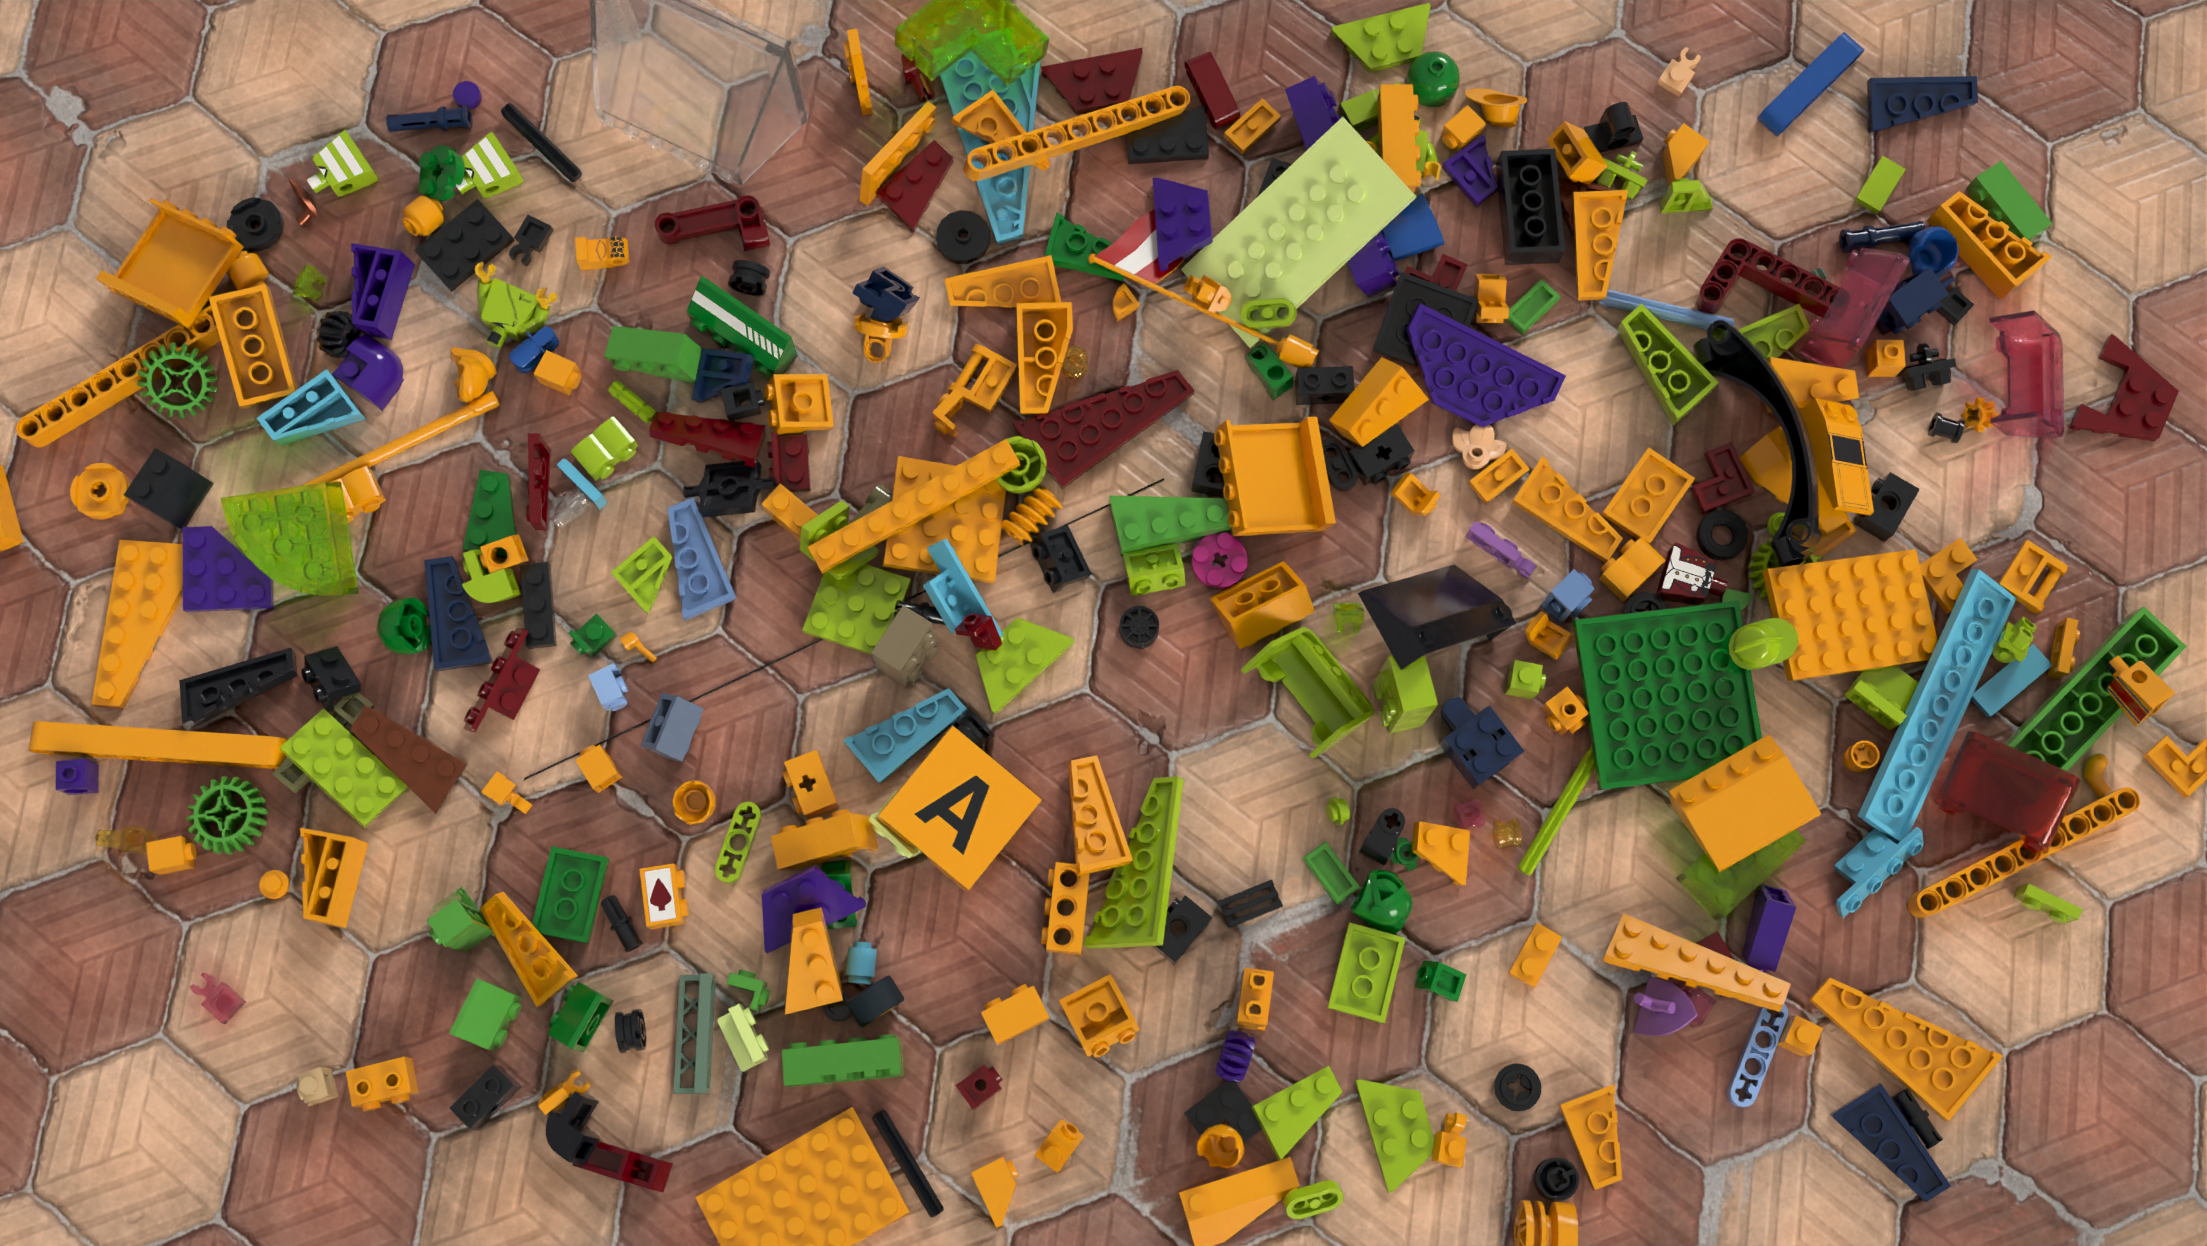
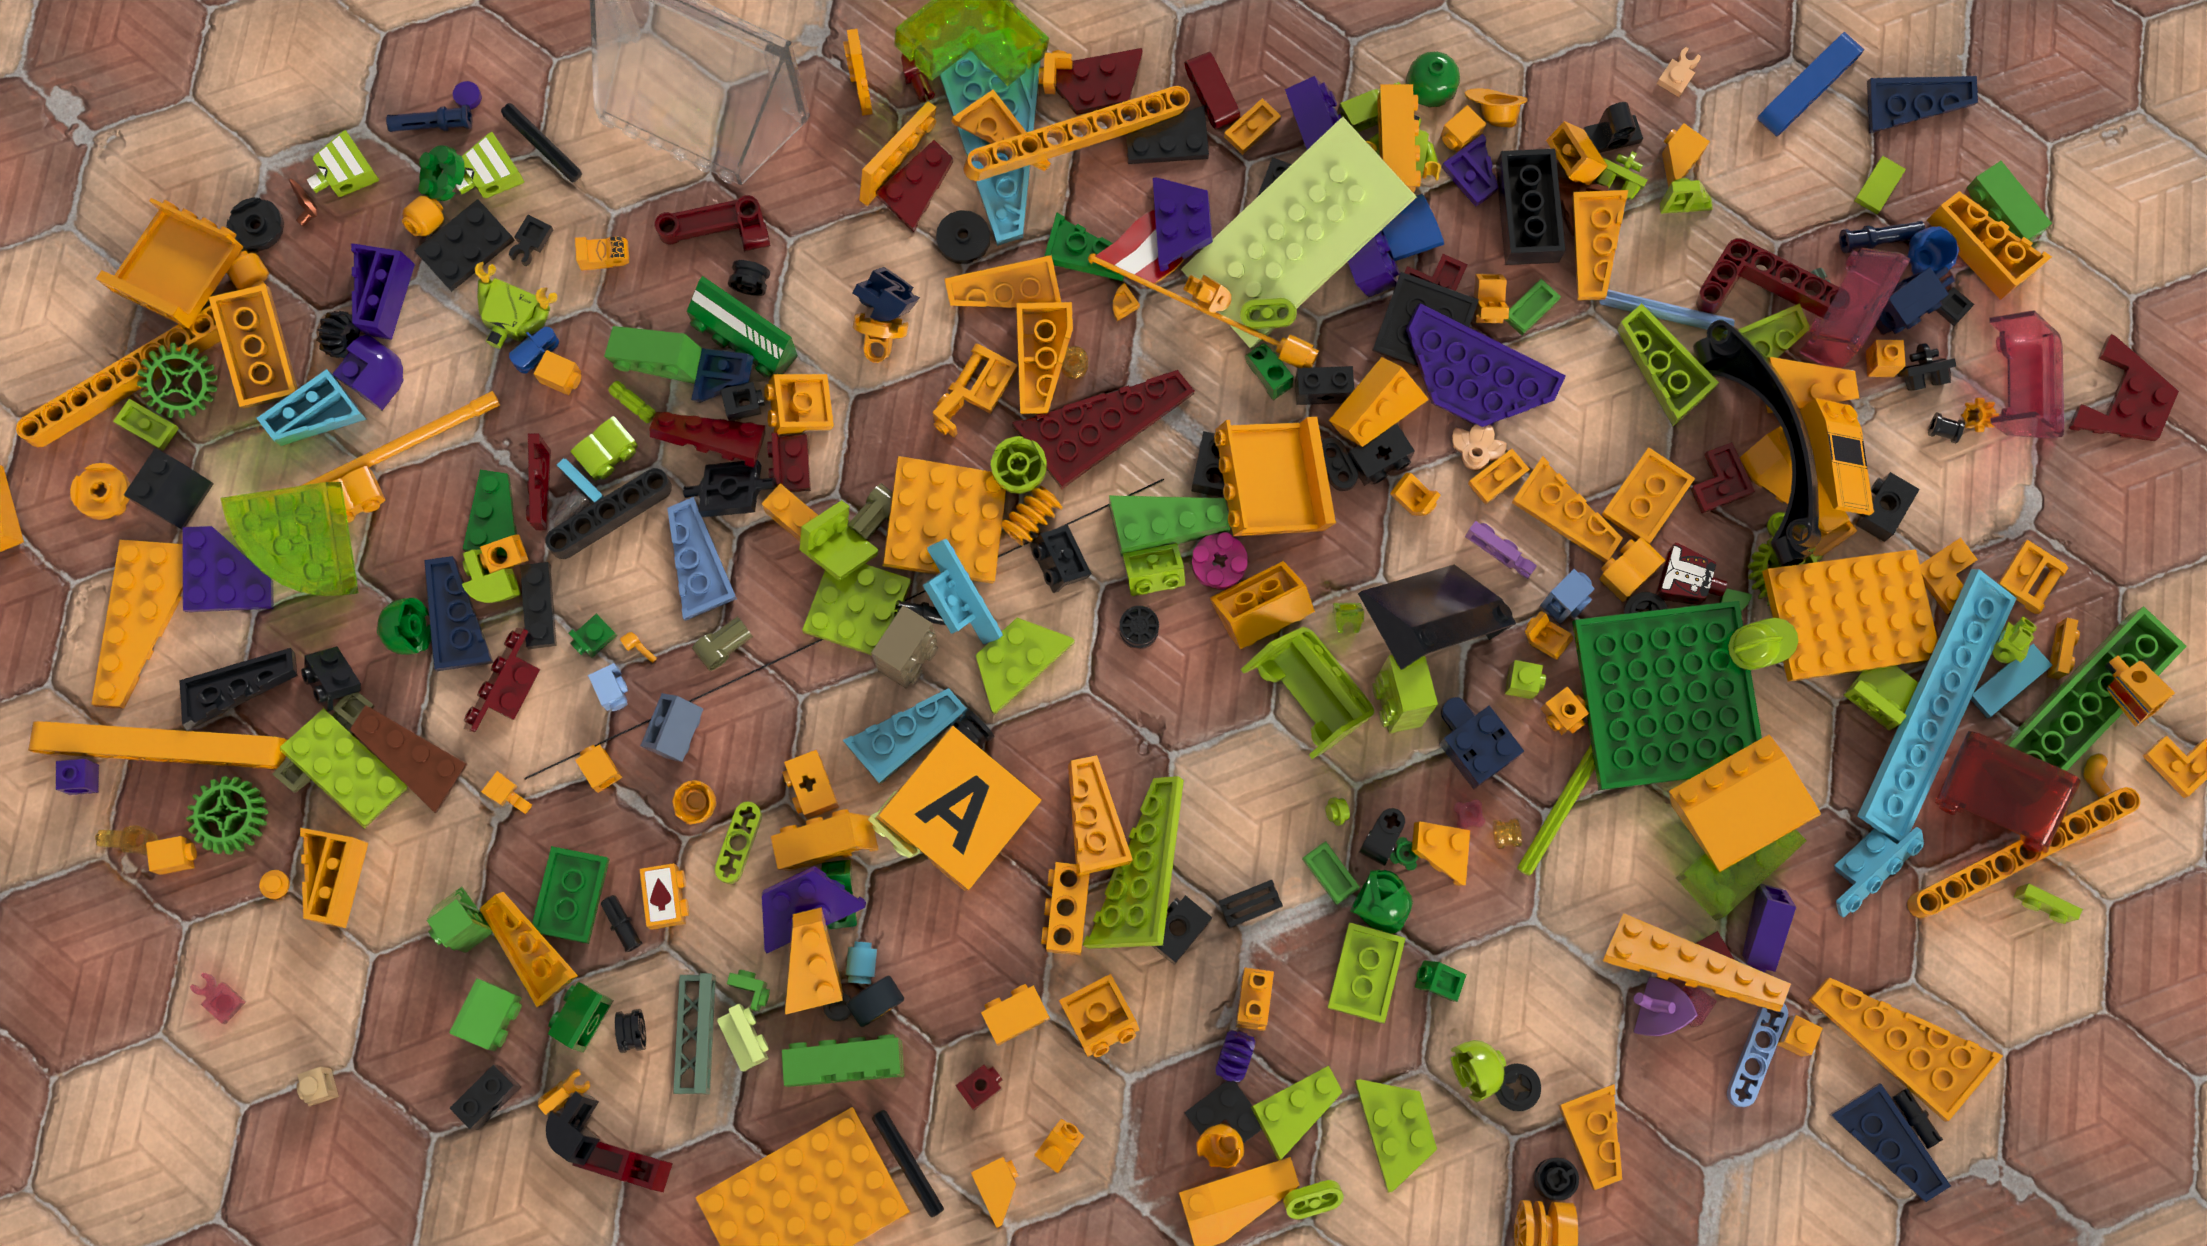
clear neon green tile [292,264,327,299] -> none
light orange brick [346,1057,419,1111] -> none
light orange hair [450,347,497,403] -> none
lime wing [611,536,673,614] -> none
light orange plate [808,439,1020,574] -> none
dark red bracket [955,613,1003,650] -> none
lime wing [1331,3,1431,73] -> none
light orange plate [1432,1113,1467,1168] -> none
light orange plate [1508,922,1562,988] -> none
black tyre [1696,510,1748,561] -> none
light orange wheel [1842,740,1880,773] -> none
none -> lime plate [113,399,179,451]
none -> black beam [545,468,672,559]
none -> olive piece [692,616,753,671]
none -> light orange bracket [1039,50,1073,94]
none -> lime cylinder [1451,1040,1506,1102]

